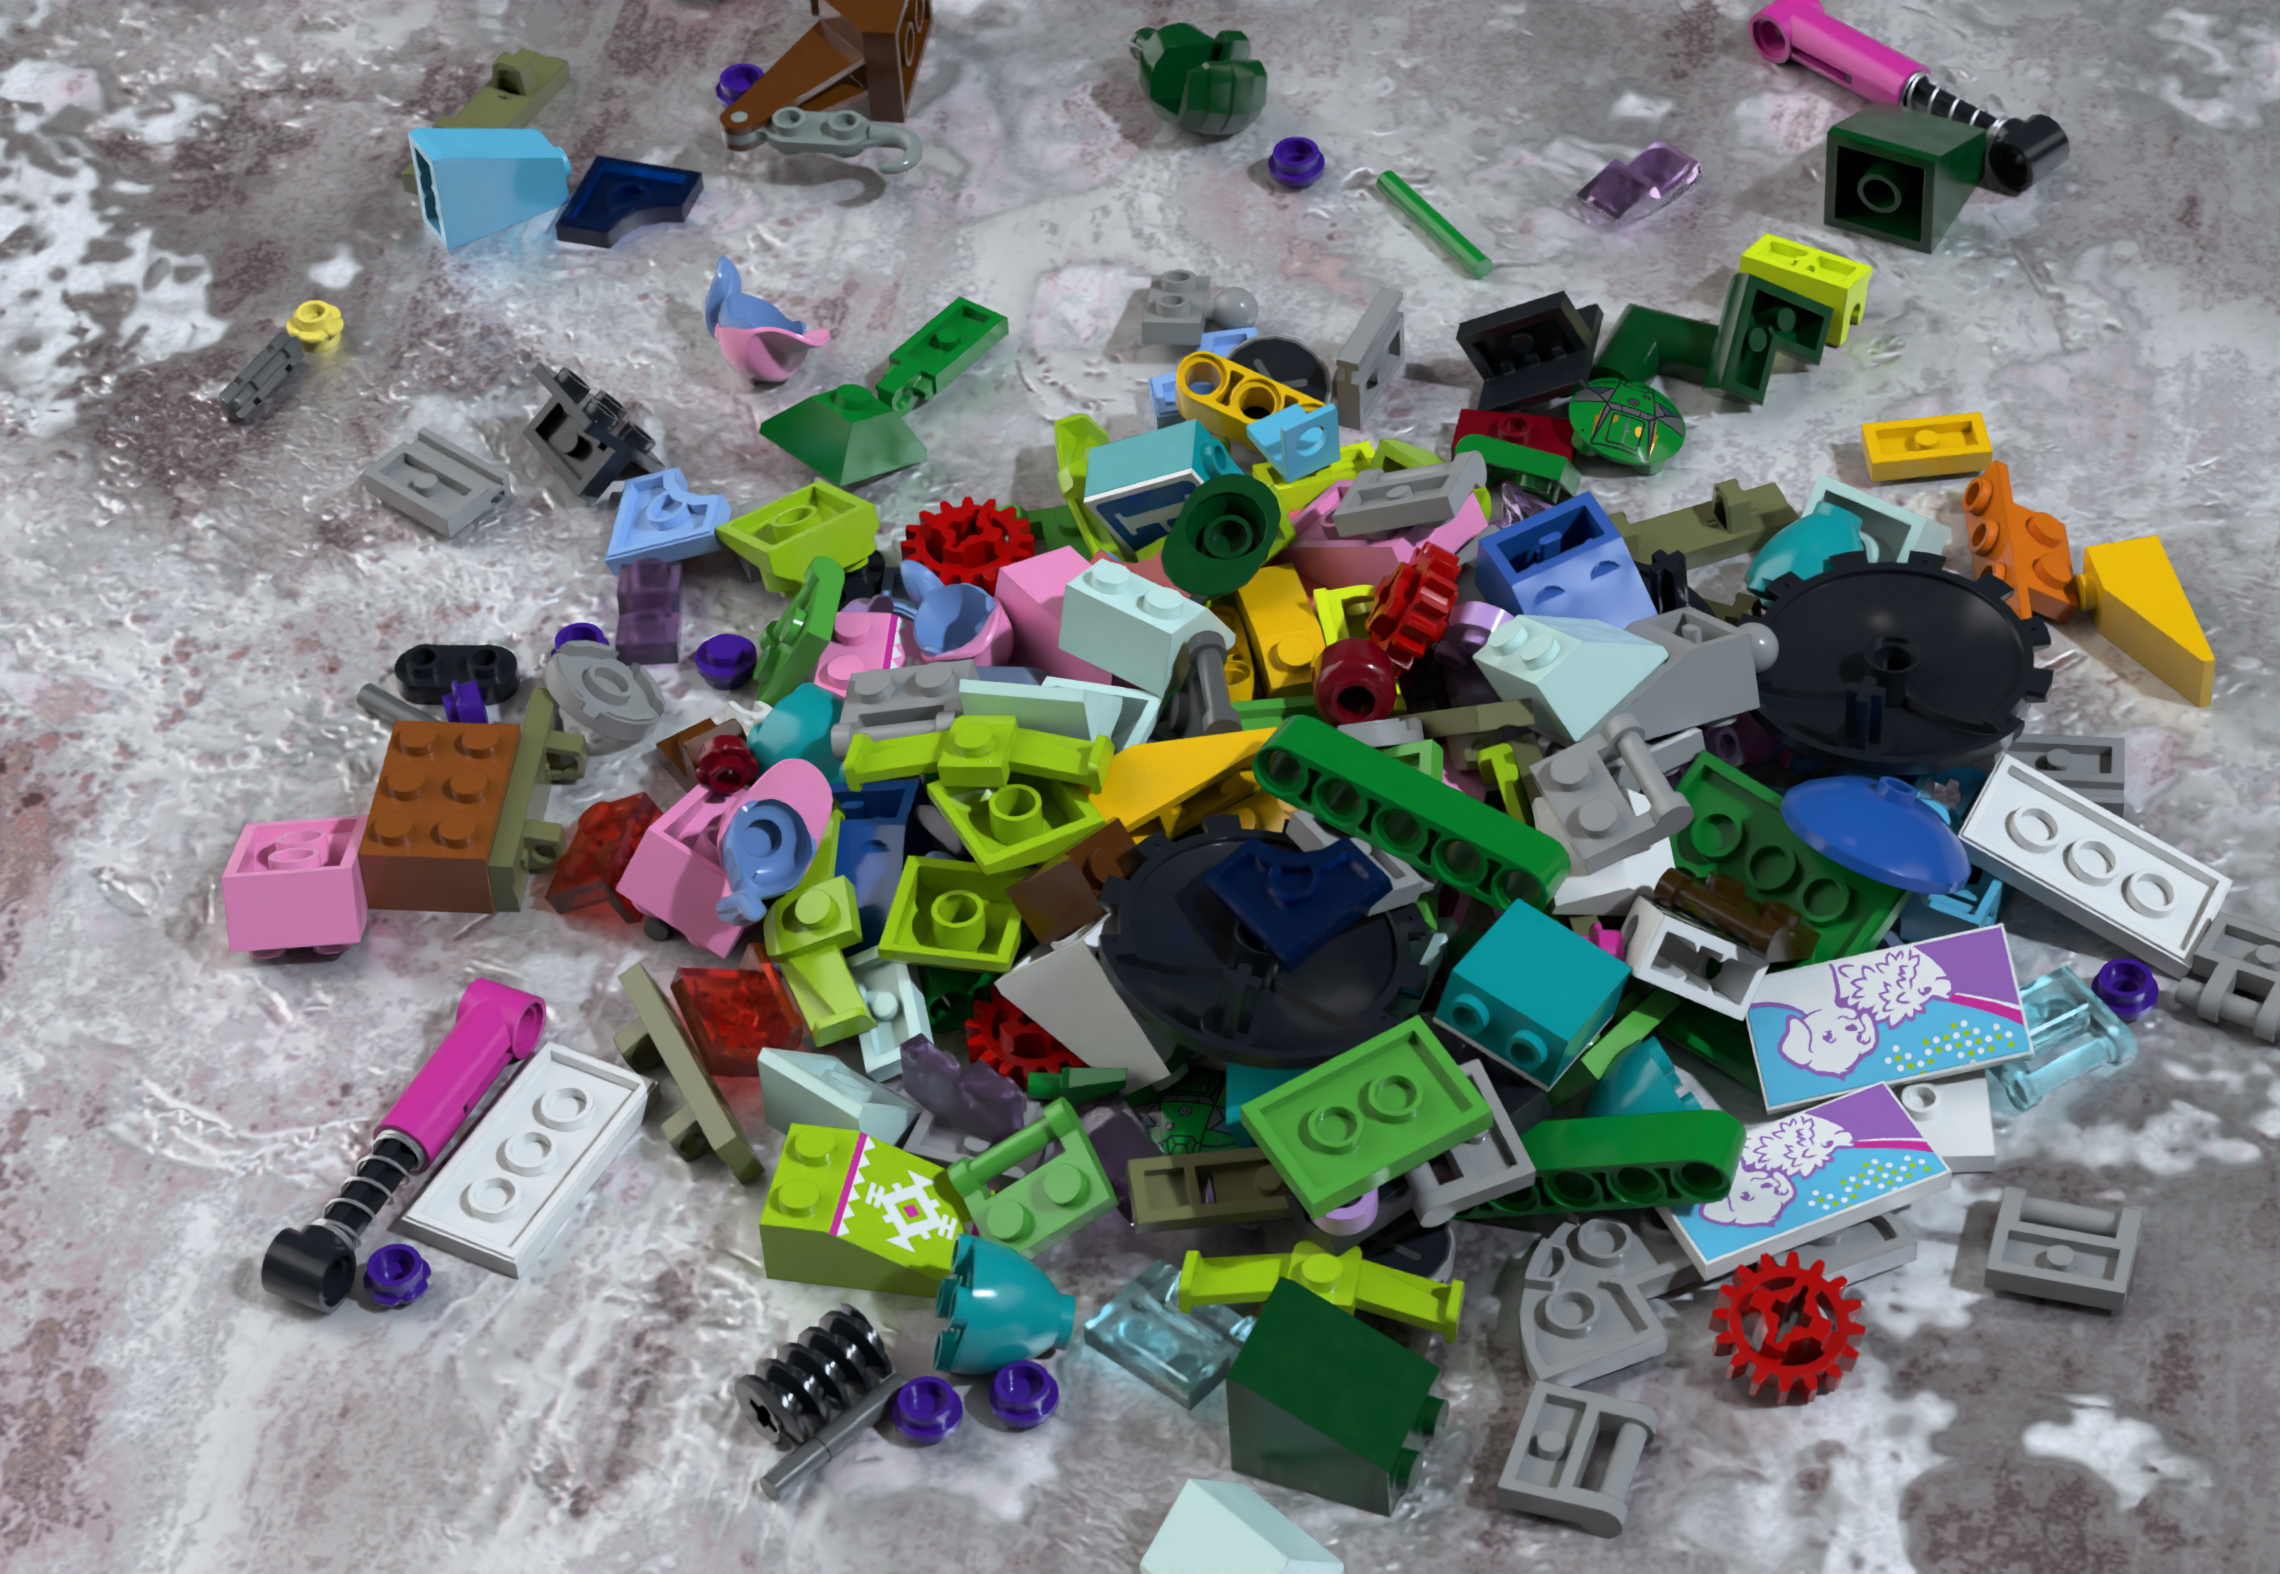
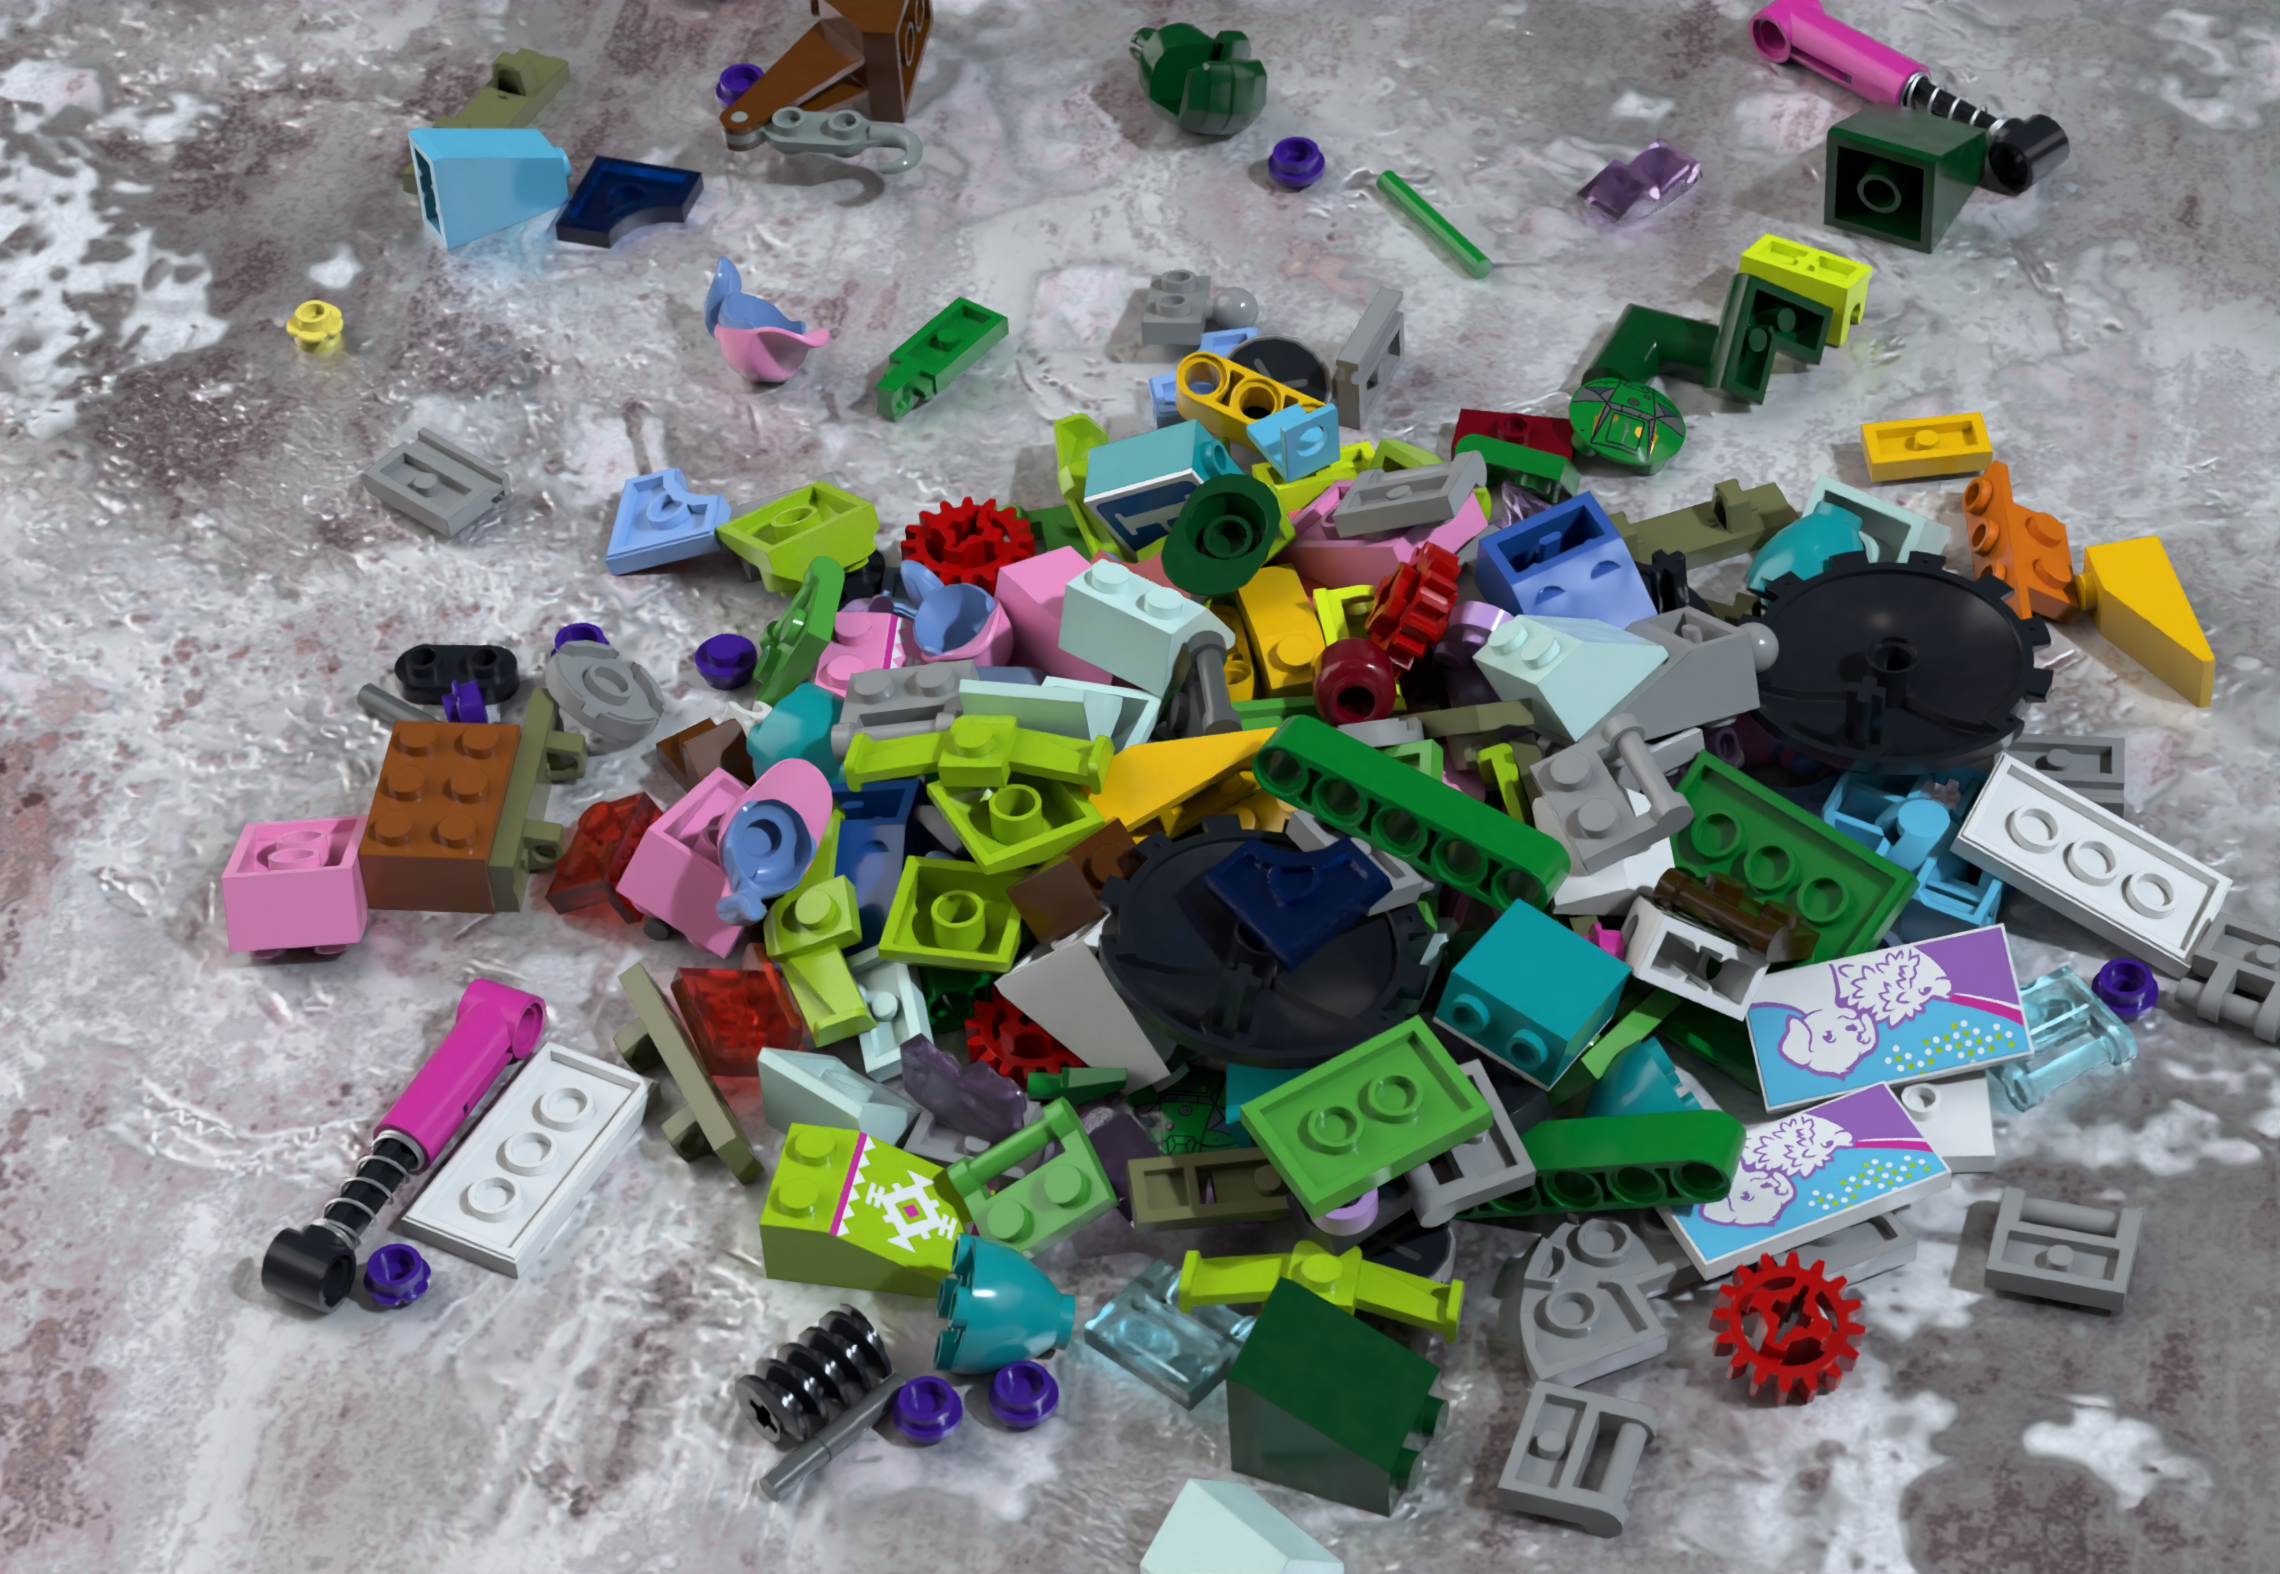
dark grey axle [217,332,304,422] -> none
black bracket [522,362,665,505] -> none
clear purple slope [615,558,683,666] -> none
dark red plate [695,735,758,794] -> none
green slope [759,384,928,487] -> none
black bracket [1456,290,1604,413] -> none
blue dish [1780,776,1972,895] -> none

